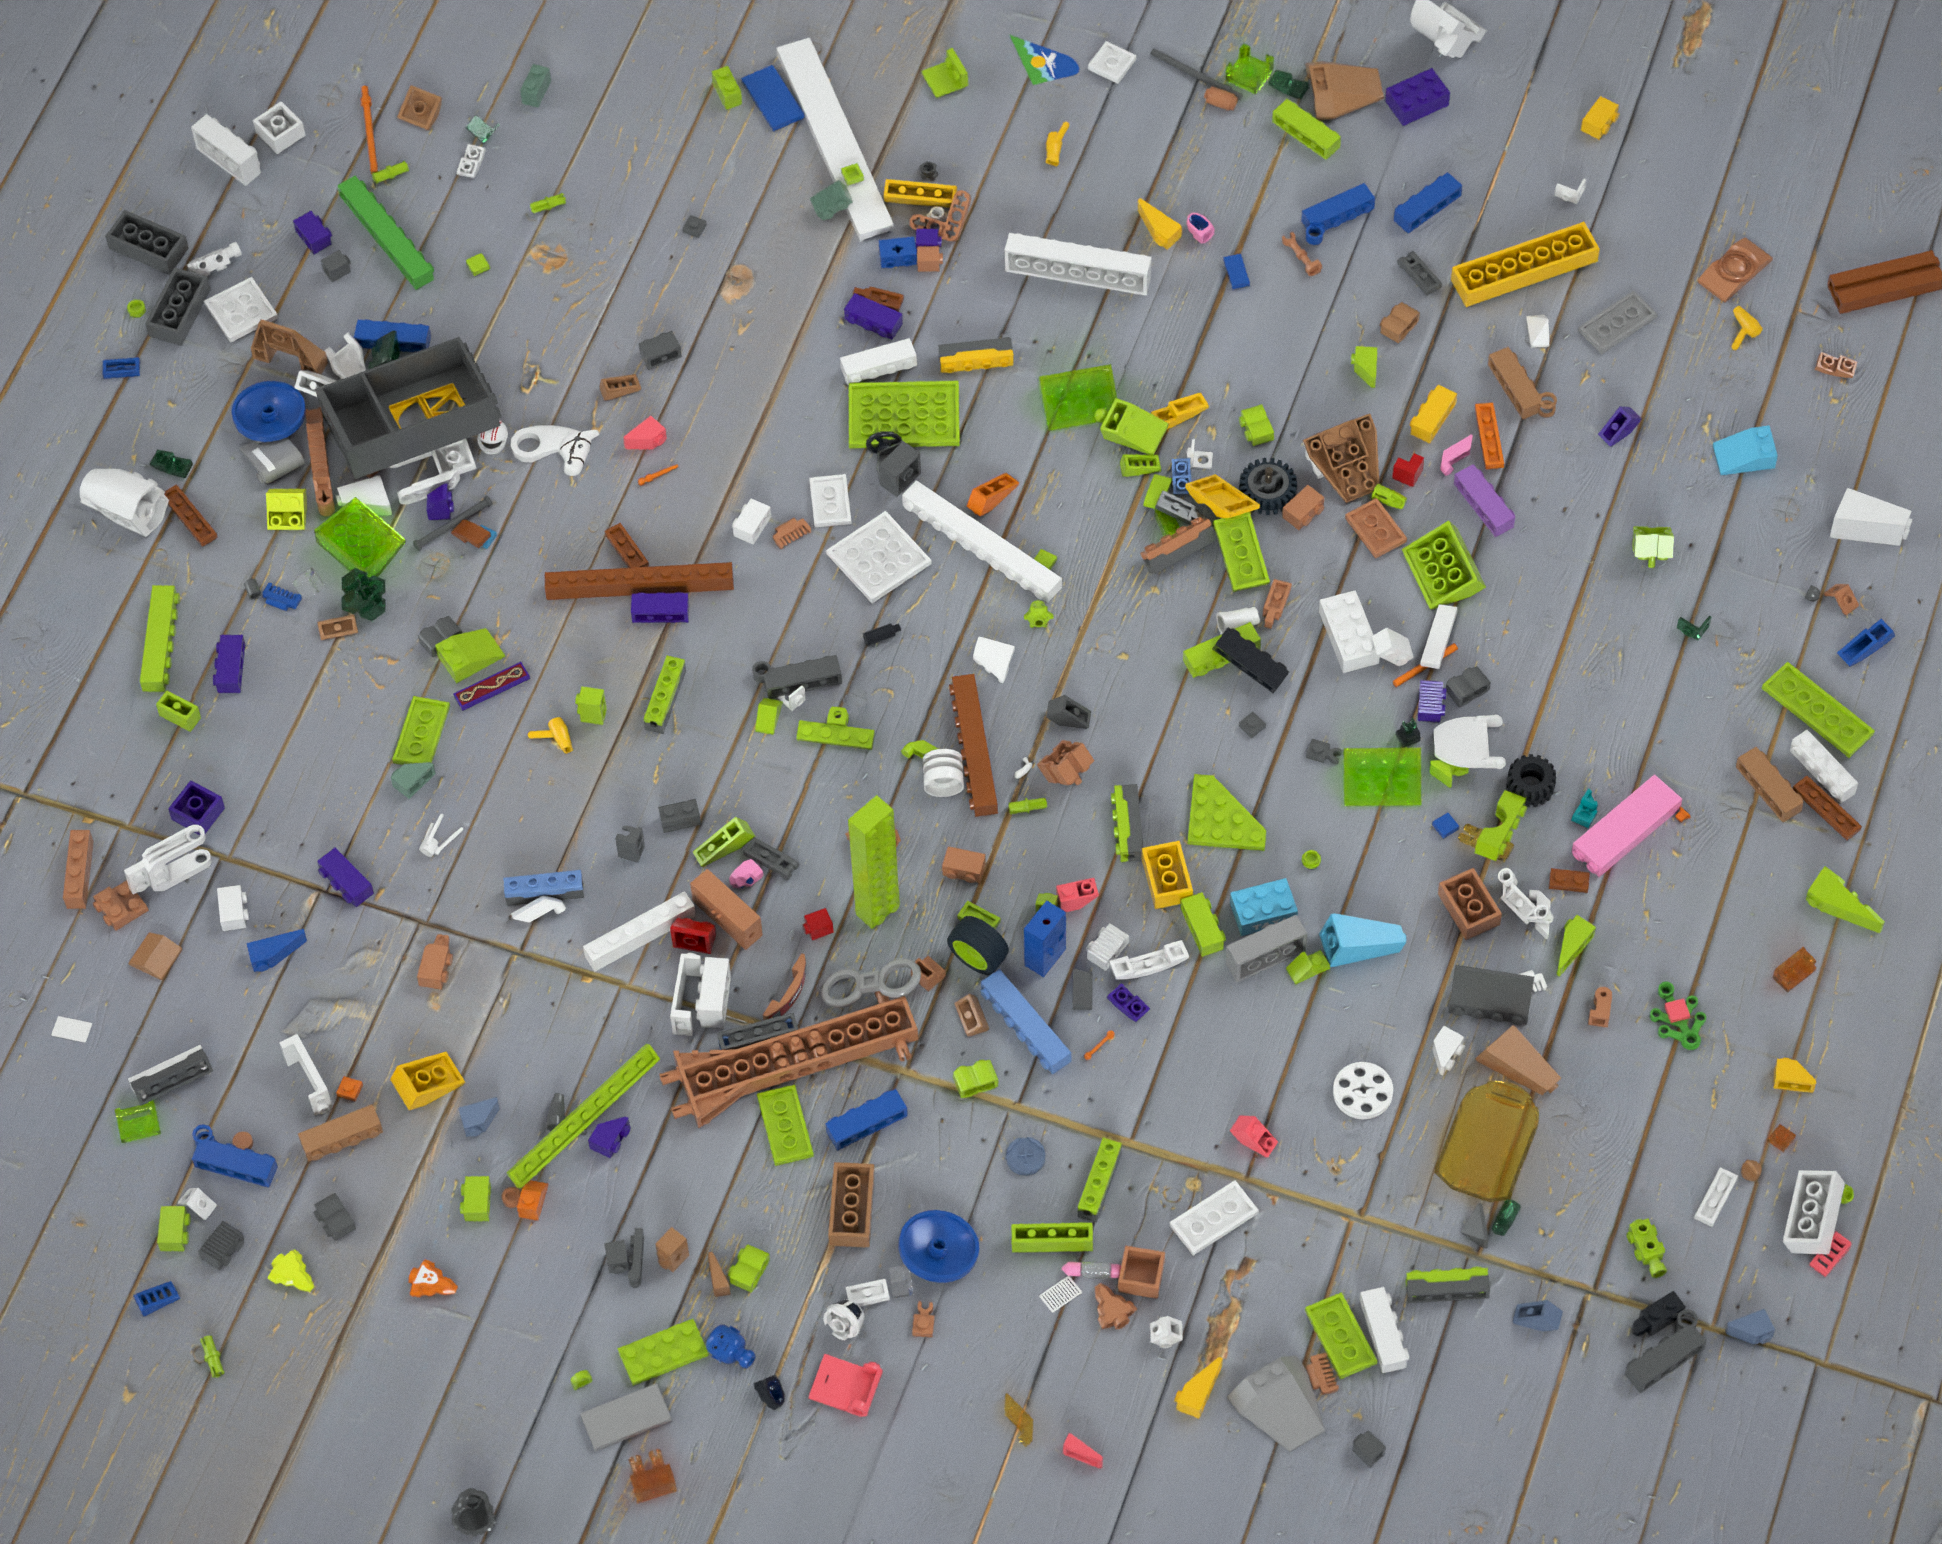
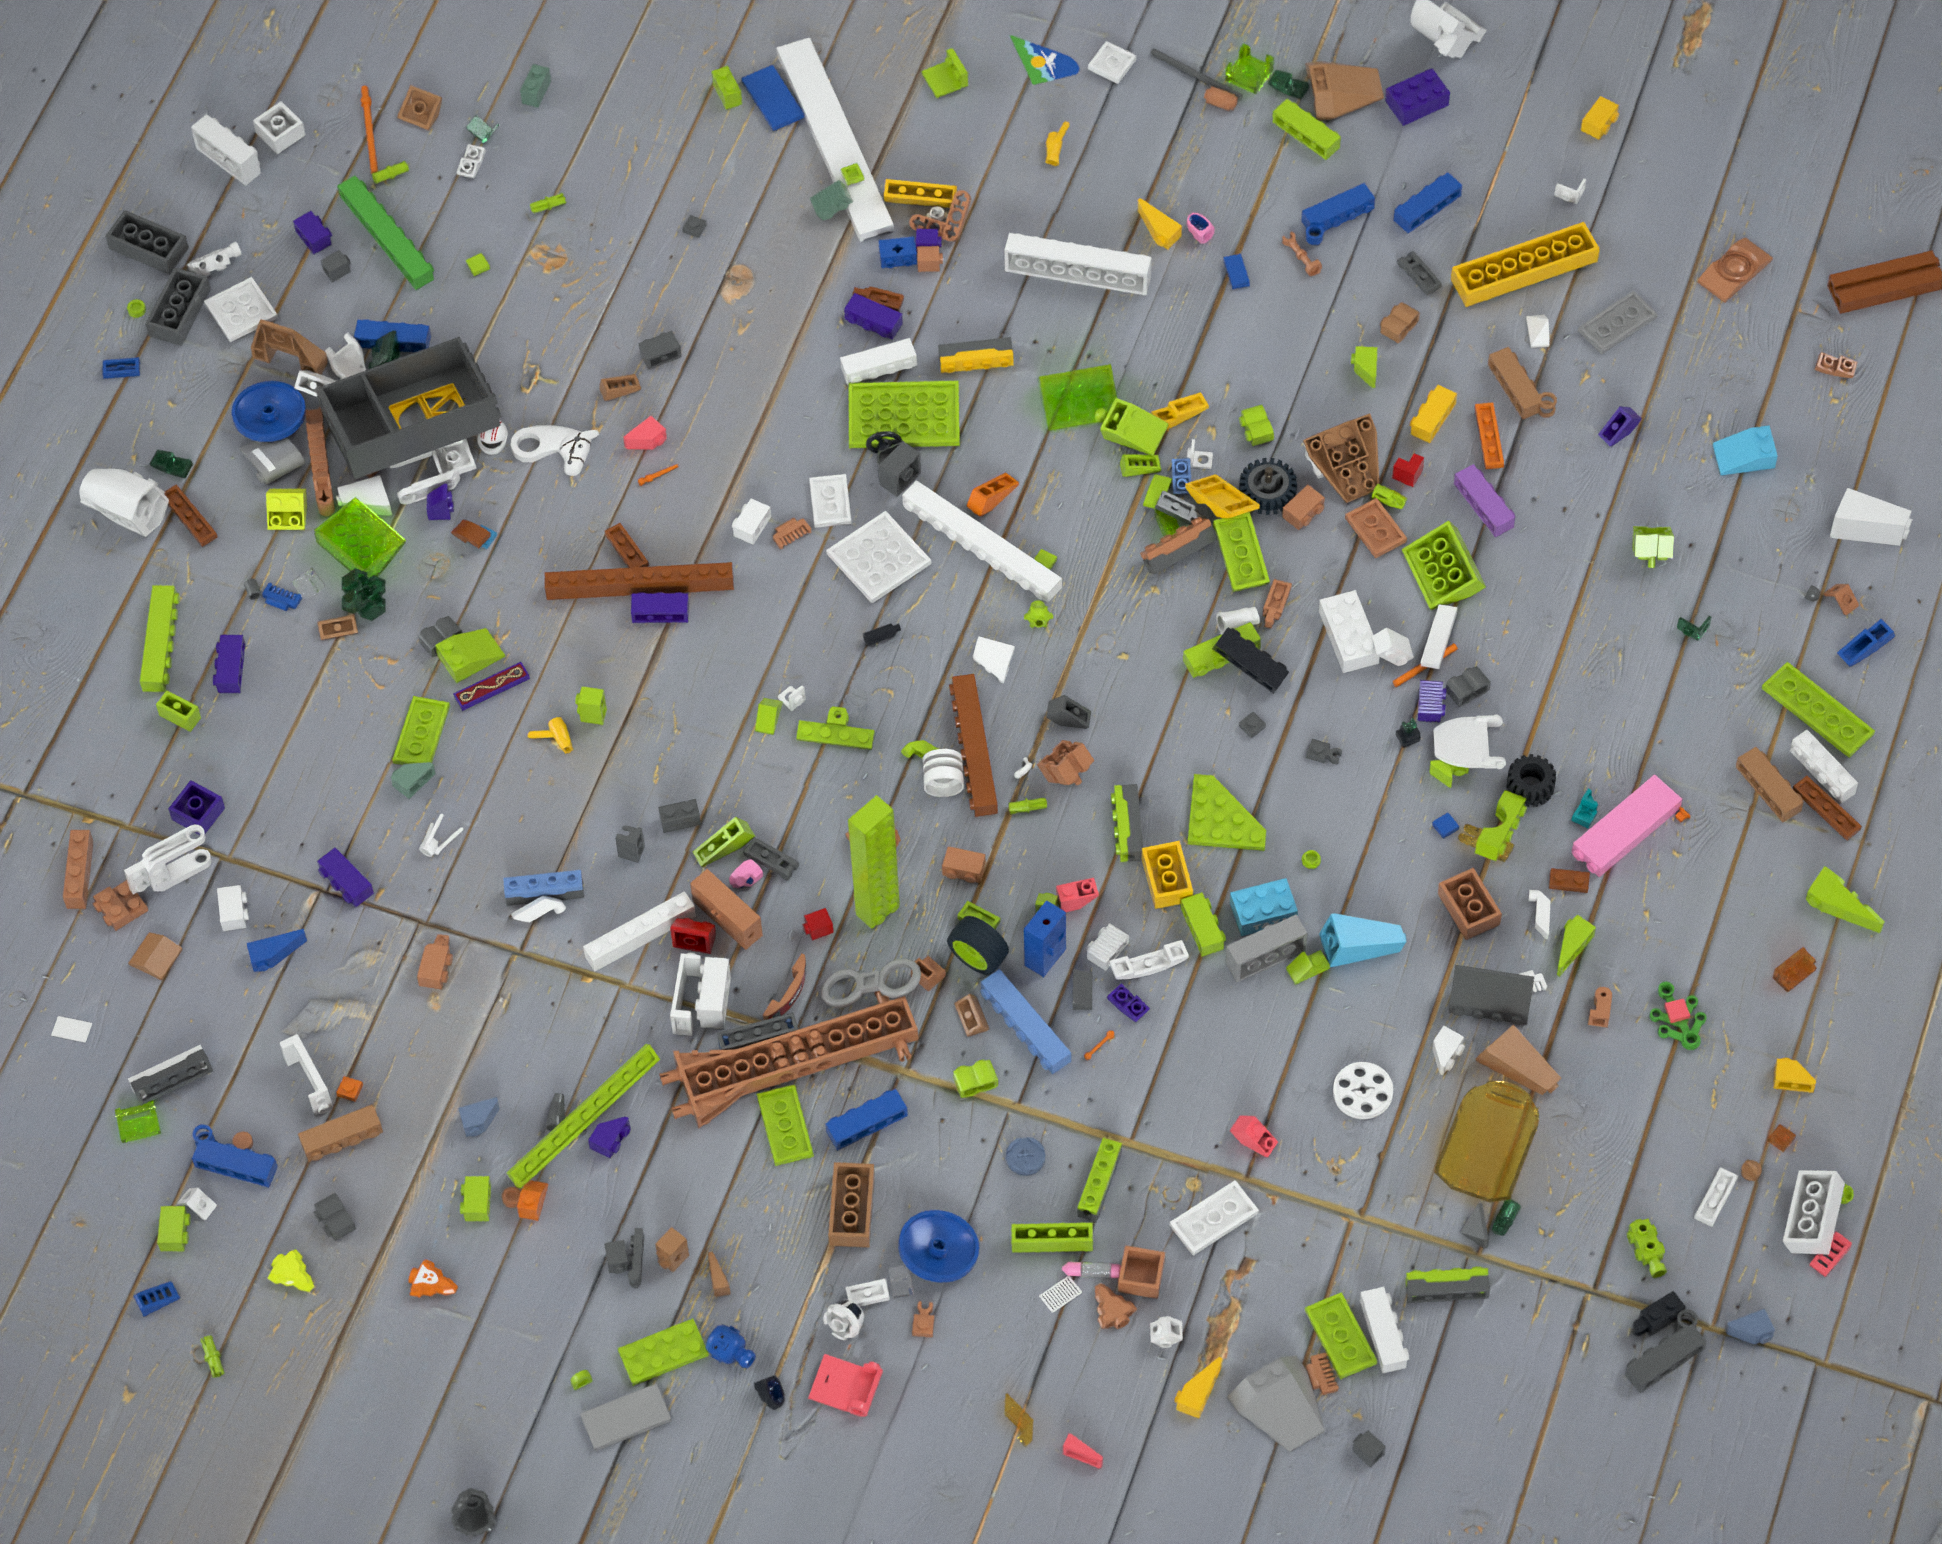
dark grey brick [198,1221,244,1270] -> none
yellow slope [390,1051,465,1110] -> none
dark grey bar [413,496,493,551] -> none
clear orange brick [628,1449,677,1503] -> none
lime piece [644,655,686,734] -> none
lime brick [728,1244,770,1293] -> none
dark grey hinge [752,655,842,699] -> none
dark grey plate [919,161,938,179] -> none
clear neon green slope [1343,748,1421,806] -> none
bright pink piece [1440,434,1473,476] -> none
white plate [1498,868,1554,925] -> none
sand blue slope [1513,1300,1563,1332] -> none
yellow piece [1731,305,1763,350] -> none

